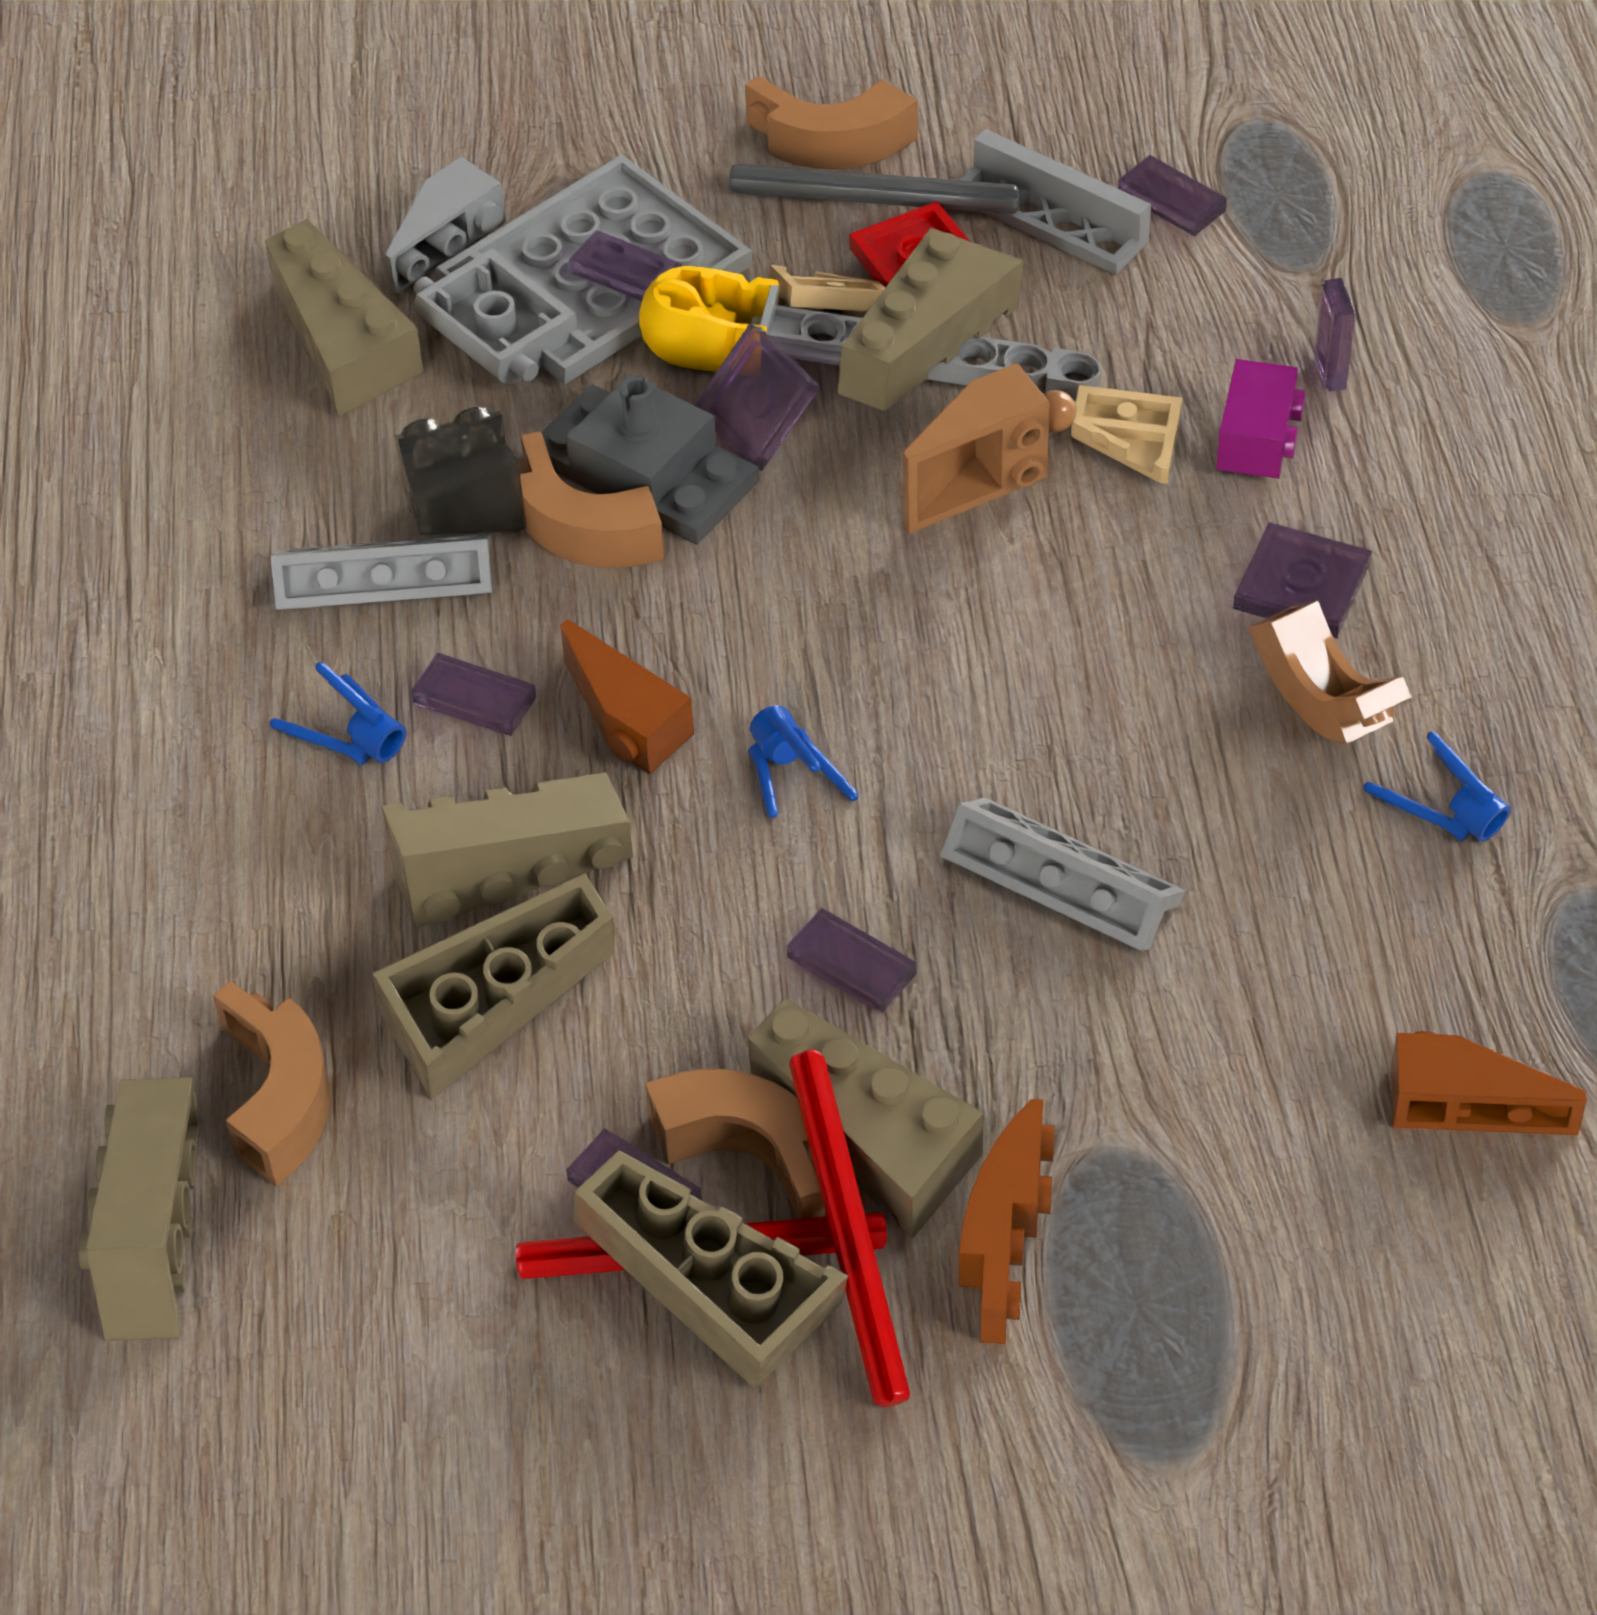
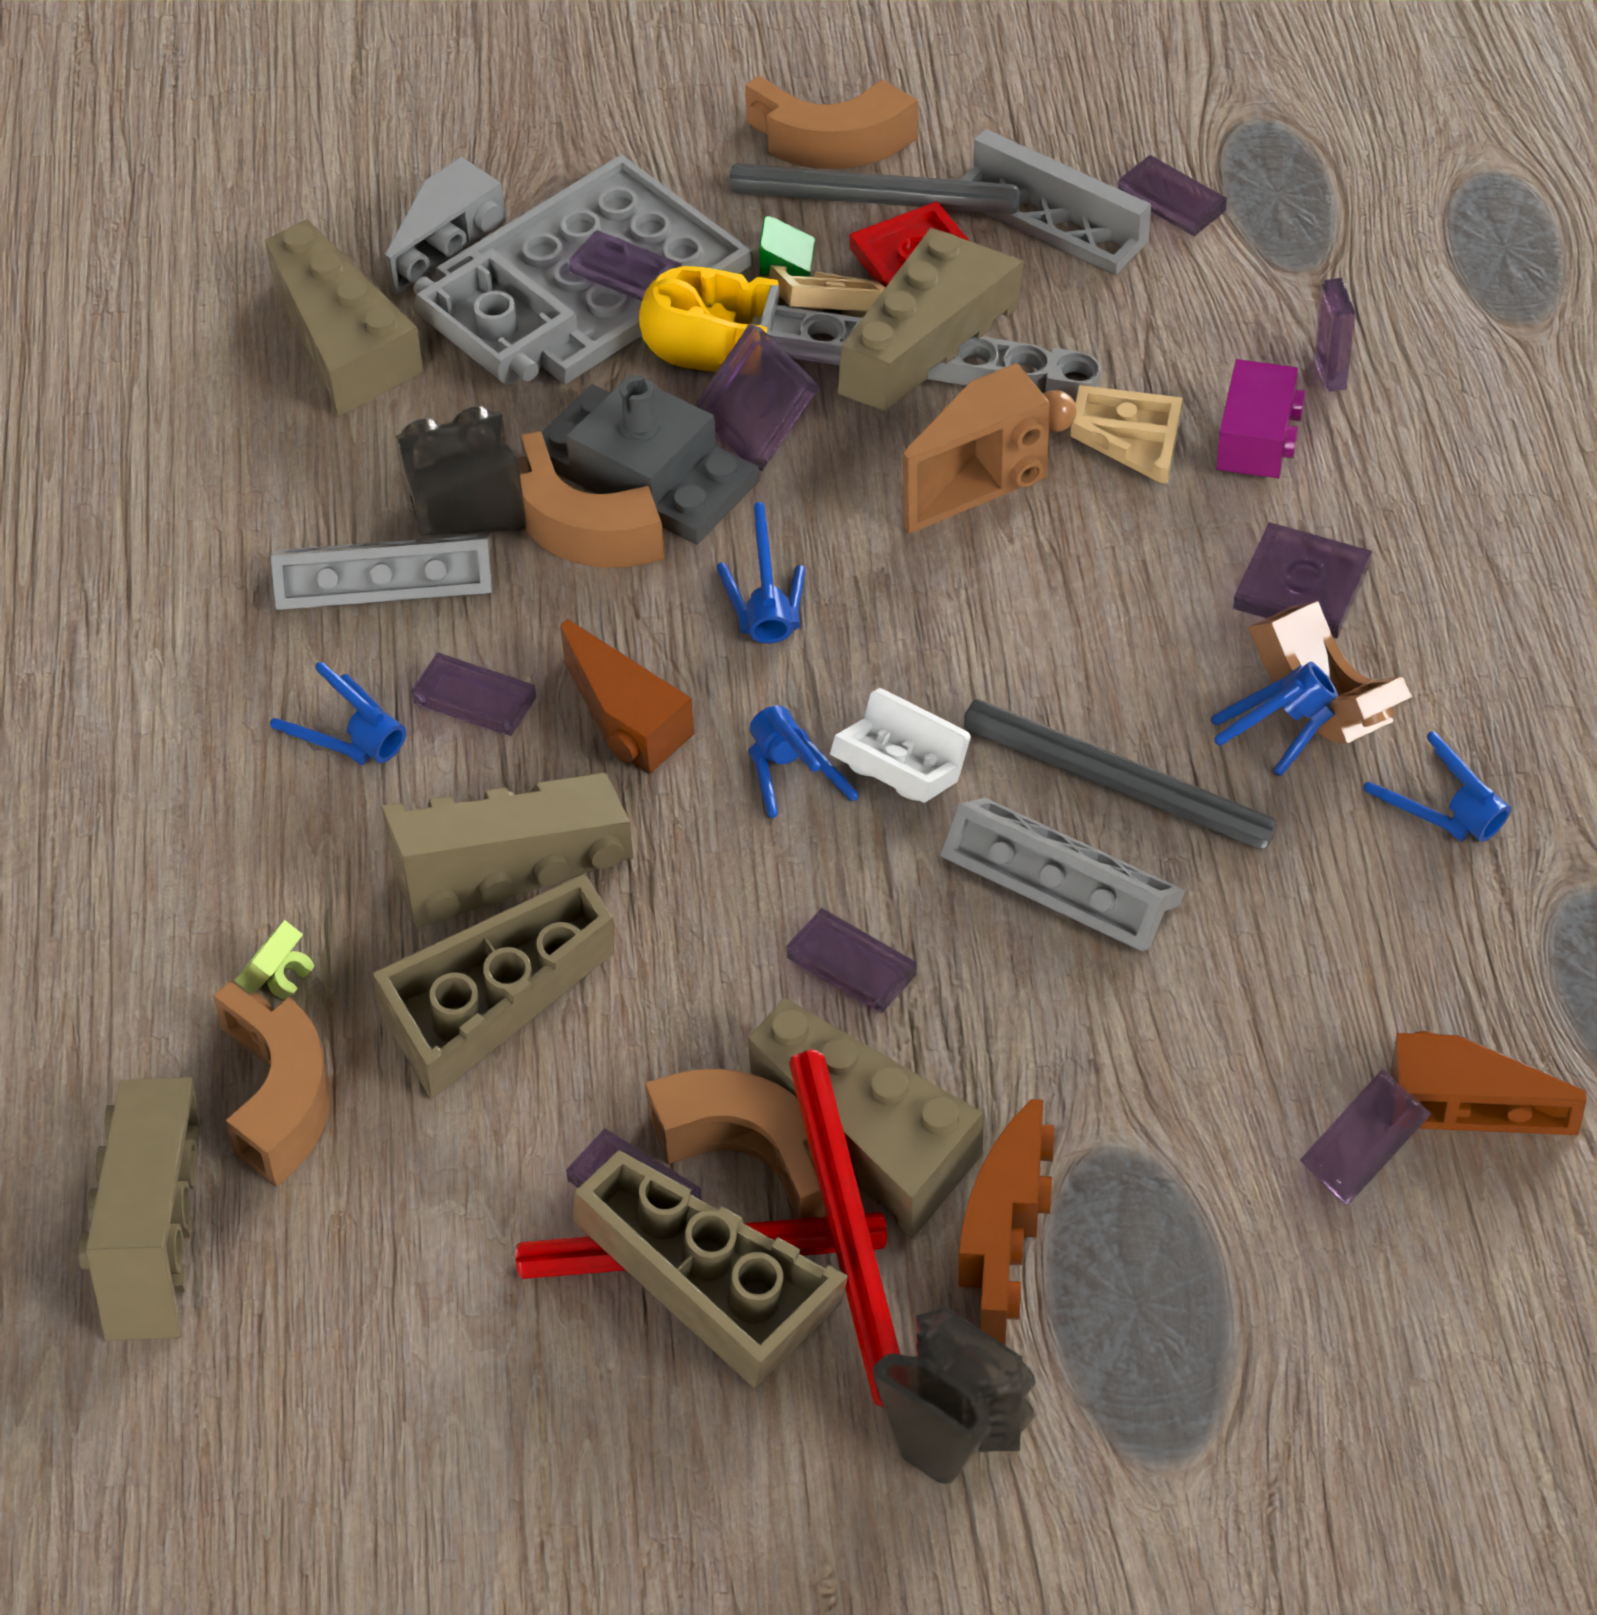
none -> yellowish green tile [234,920,315,1000]
none -> blue plant [717,502,805,644]
none -> slope [759,216,815,277]
none -> white bracket [830,688,971,803]
none -> clear smoke piece [873,1308,1036,1484]
none -> dark grey axle [964,699,1276,849]
none -> blue plant [1211,661,1338,776]
none -> clear purple tile [1300,1069,1432,1205]

